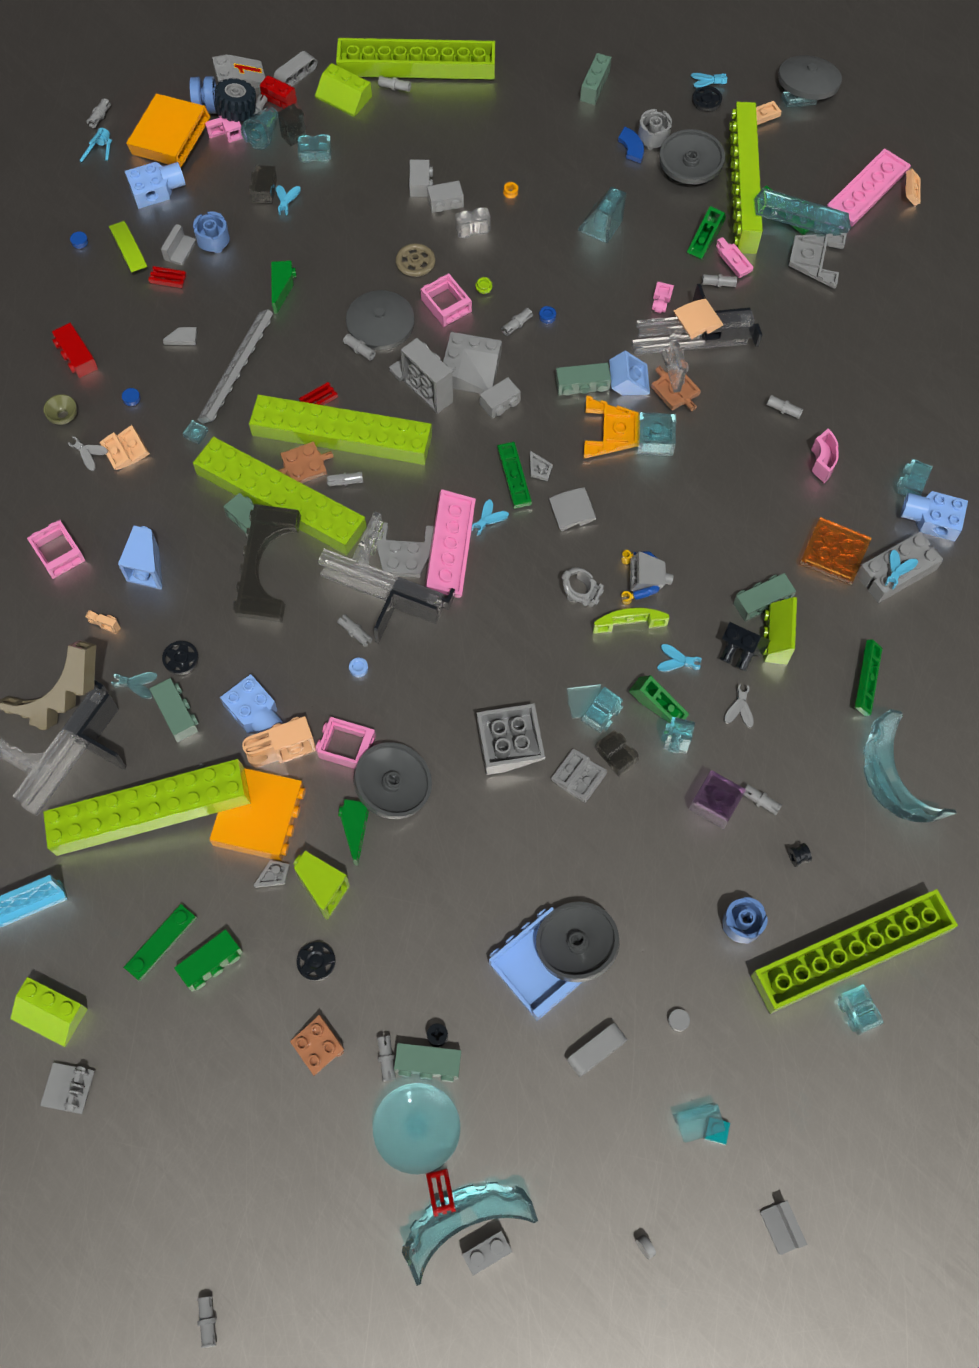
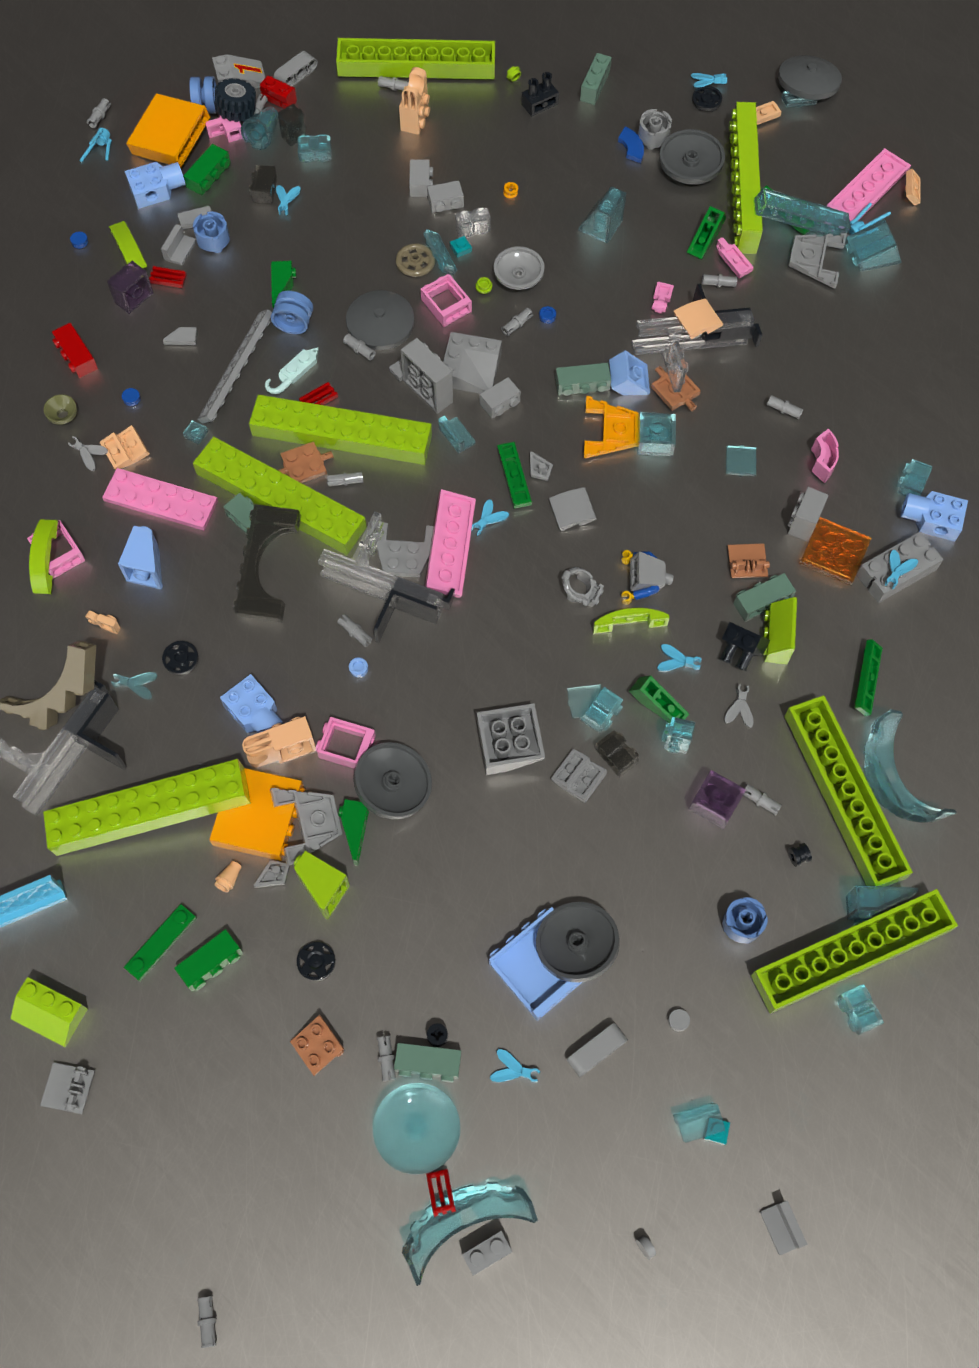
sand green brick [149,678,199,743] -> none
lime slope [315,63,372,117] -> none
none -> lime slope [29,519,58,594]
none -> bright pink plate [102,468,218,531]
none -> clear purple brick [107,261,154,314]
none -> light grey tile [177,206,211,230]
none -> green brick [183,144,231,195]
none -> light nougat cone [214,861,242,892]
none -> light aqua plate [265,347,319,394]
none -> light grey wing [270,788,343,866]
none -> medium blue wheel [271,291,314,334]
none -> light nougat brick [399,67,430,135]
none -> clear light blue plate [423,229,458,275]
none -> clear light blue panel [438,416,475,454]
none -> teal plate [450,236,472,258]
none -> medium azure piece [490,1049,540,1083]
none -> light grey dish [494,247,544,290]
none -> lime plate [507,66,522,82]
none -> black brick [521,72,559,117]
none -> clear light blue piece [726,445,756,477]
none -> nougat hinge [727,544,770,578]
none -> lime brick [784,695,913,892]
none -> light grey brick [788,487,829,542]
none -> clear light blue slope [846,219,901,272]
none -> clear light blue slope [846,886,918,923]
none -> medium azure plant [848,203,891,238]

